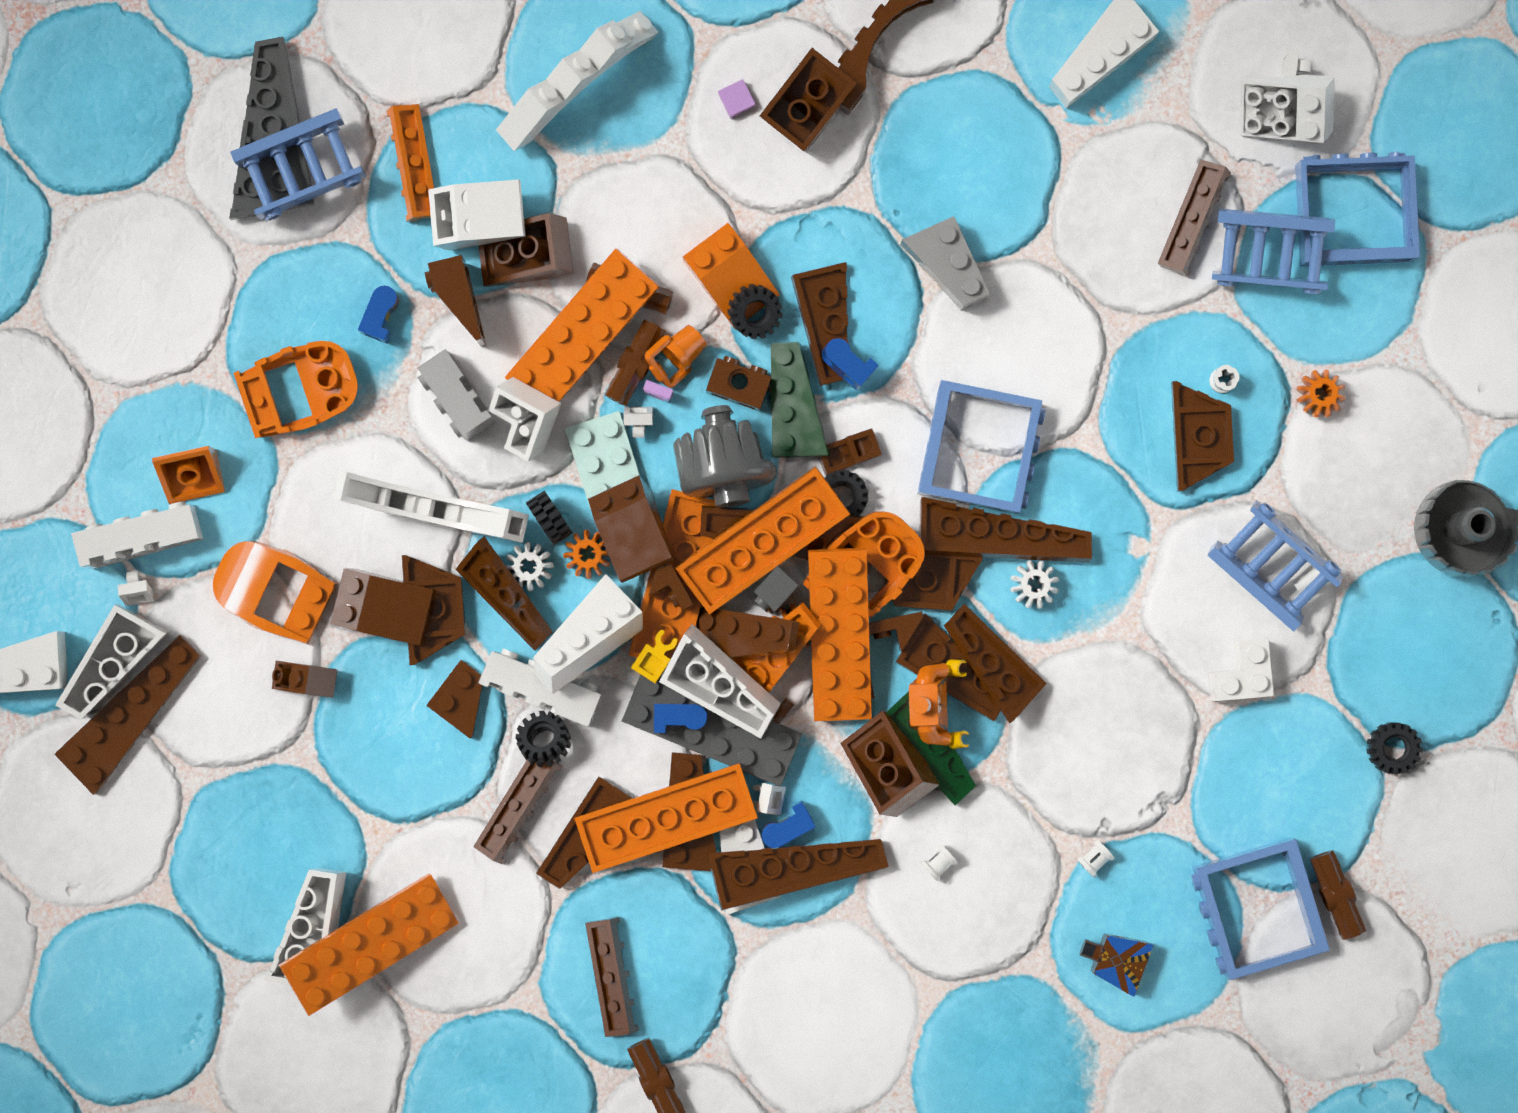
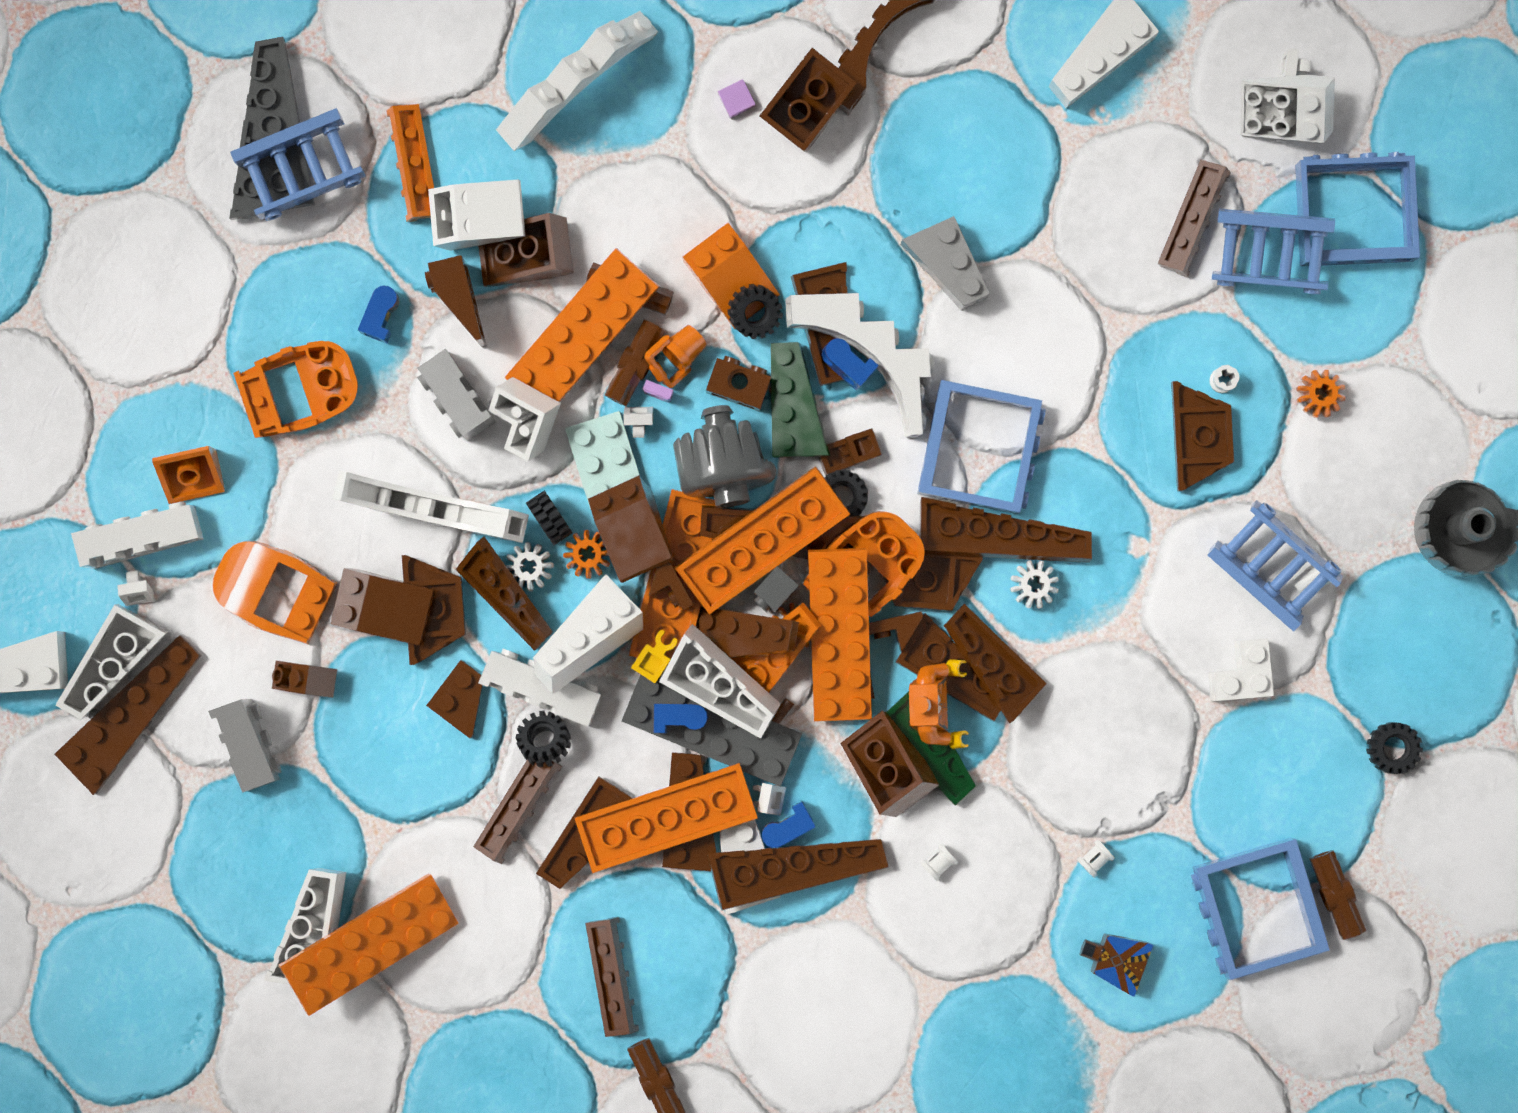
none -> light grey wedge [208,699,281,793]
none -> white arch [785,293,934,437]

